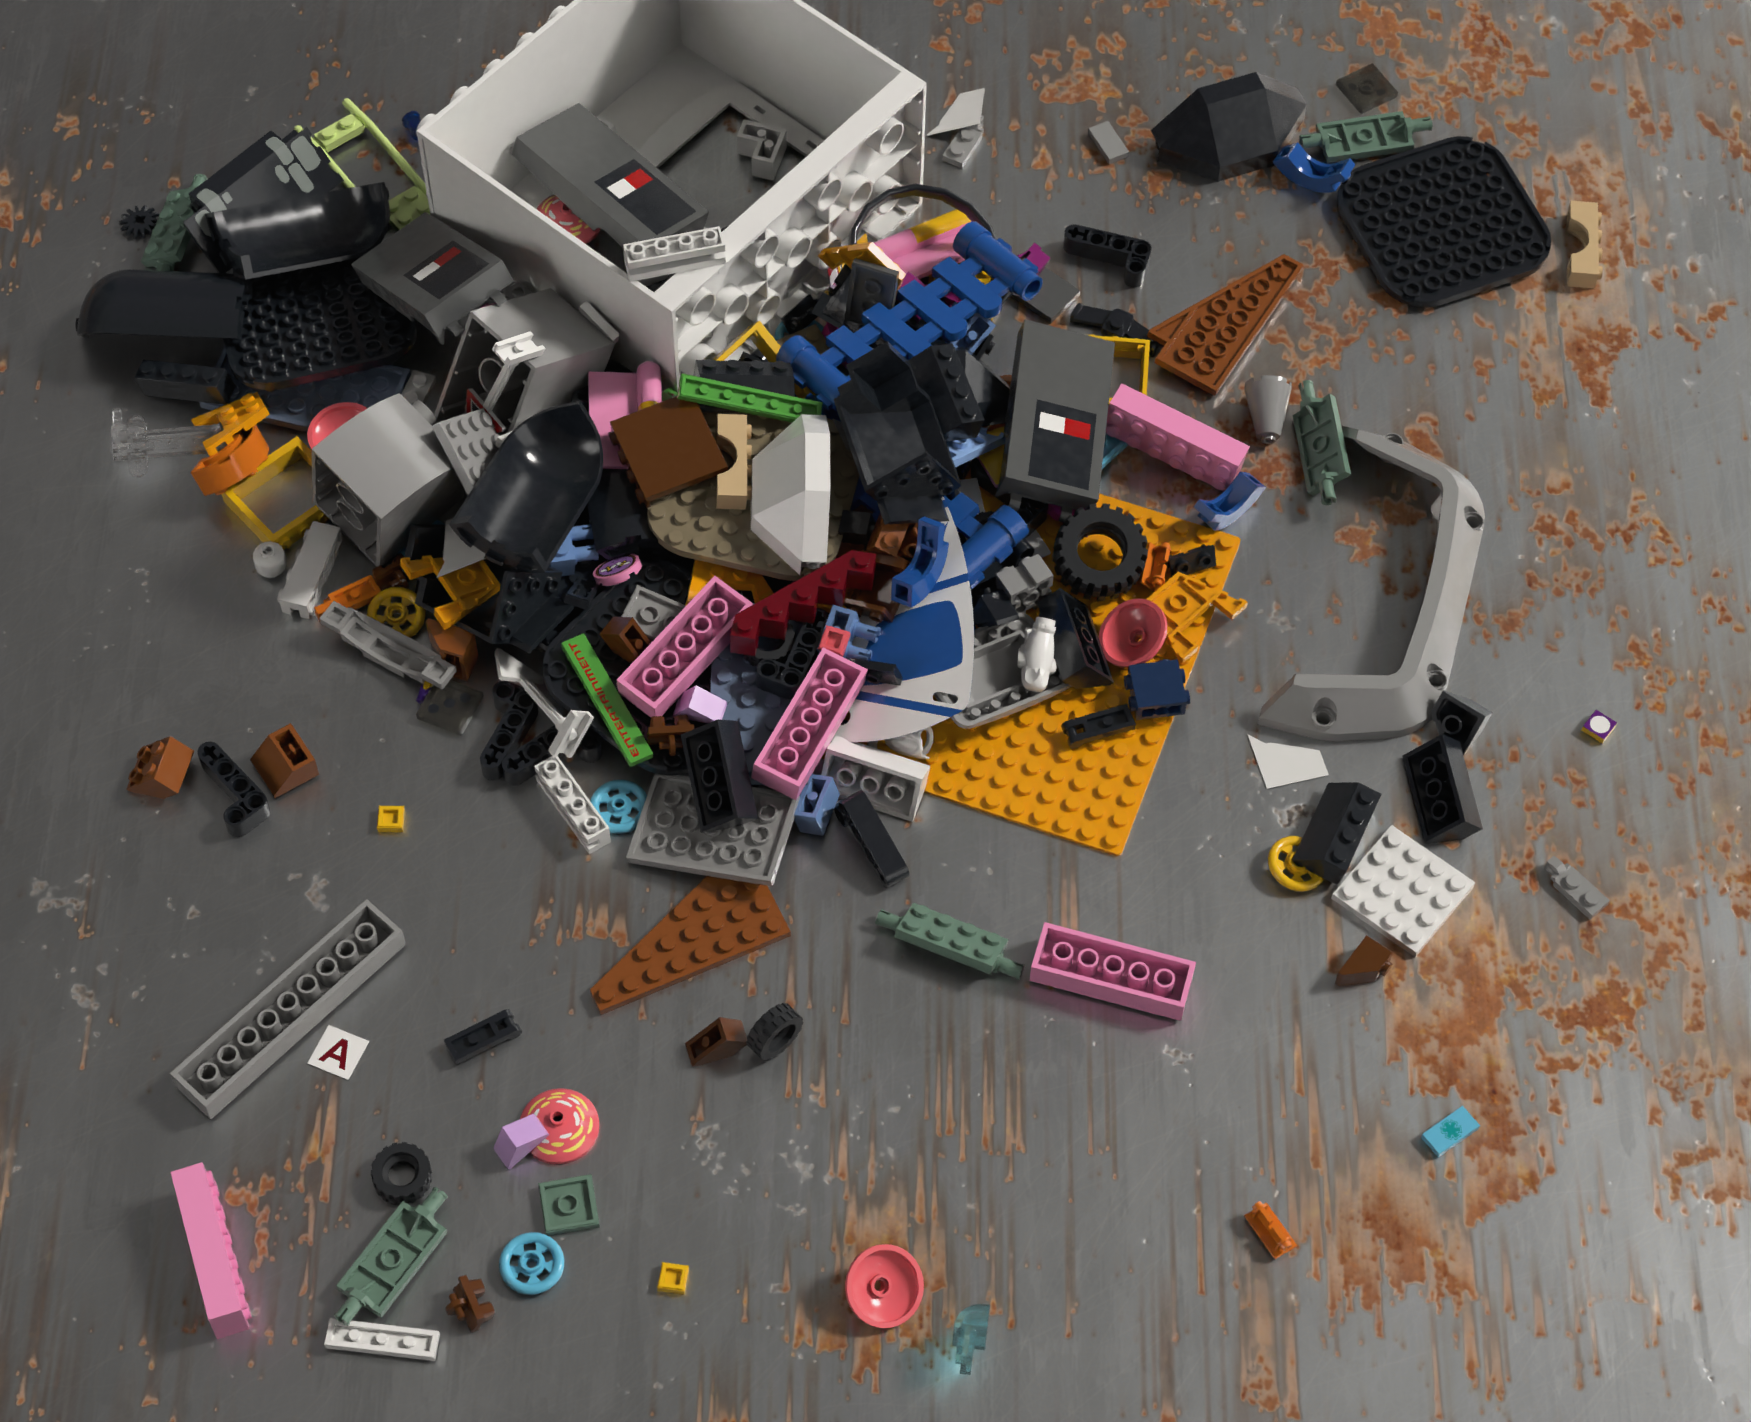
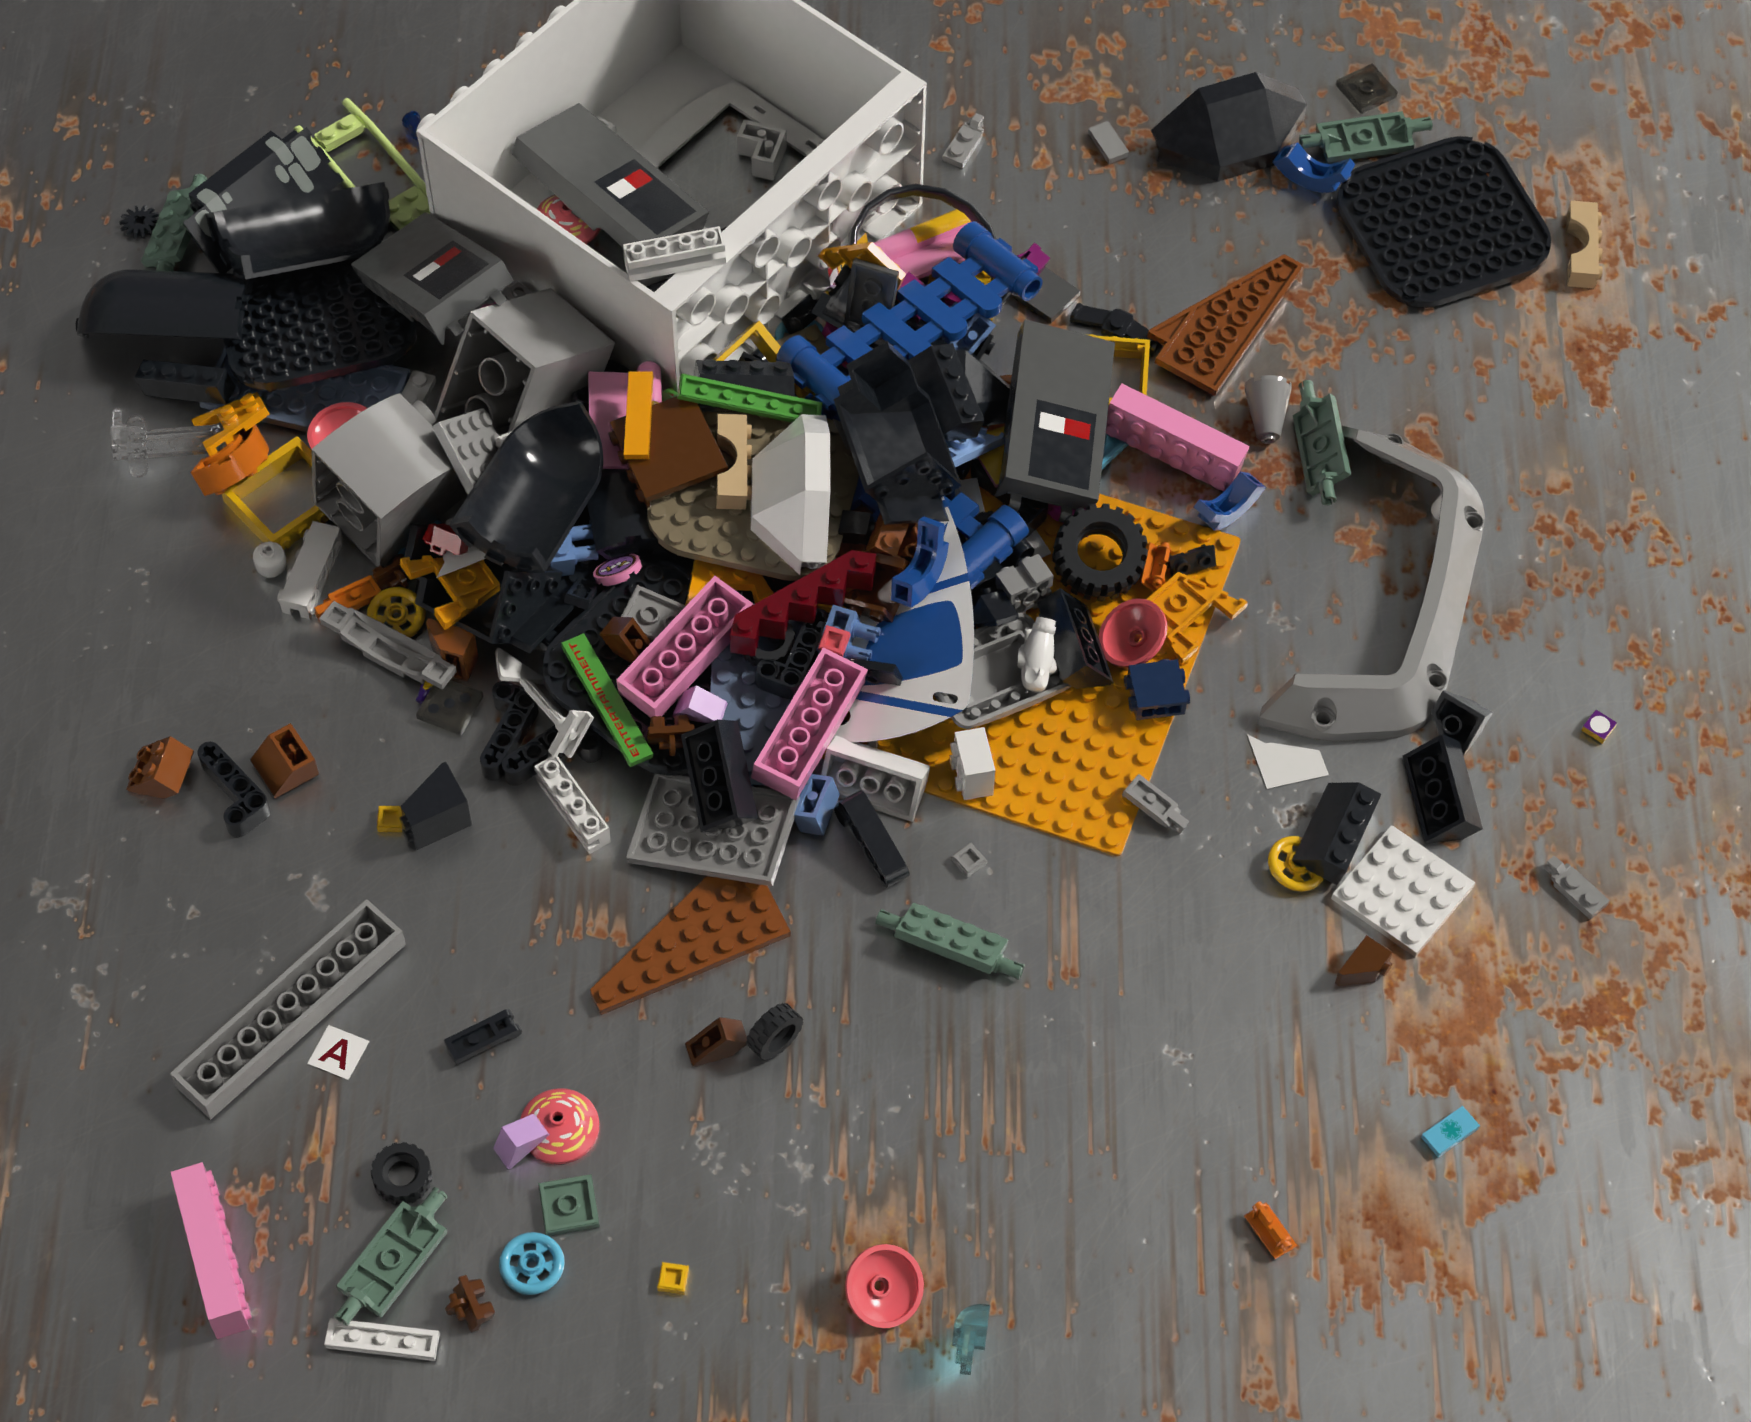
white piece [467,331,546,433] -> none
white tile [579,301,619,344] -> none
medium azure plate [590,780,647,834] -> none
white piece [884,727,934,759] -> none
white sticker [926,88,985,136] -> none
bright pink brick [1030,922,1196,1021] -> none
black plate [1061,704,1136,749] -> none
black beam [1063,224,1151,288] -> none
none -> black slope [399,762,472,850]
none -> piece [423,523,468,556]
none -> light orange tile [624,371,654,459]
none -> white brick [950,727,995,800]
none -> light grey tile [951,843,987,878]
none -> light grey hinge [1122,774,1189,834]

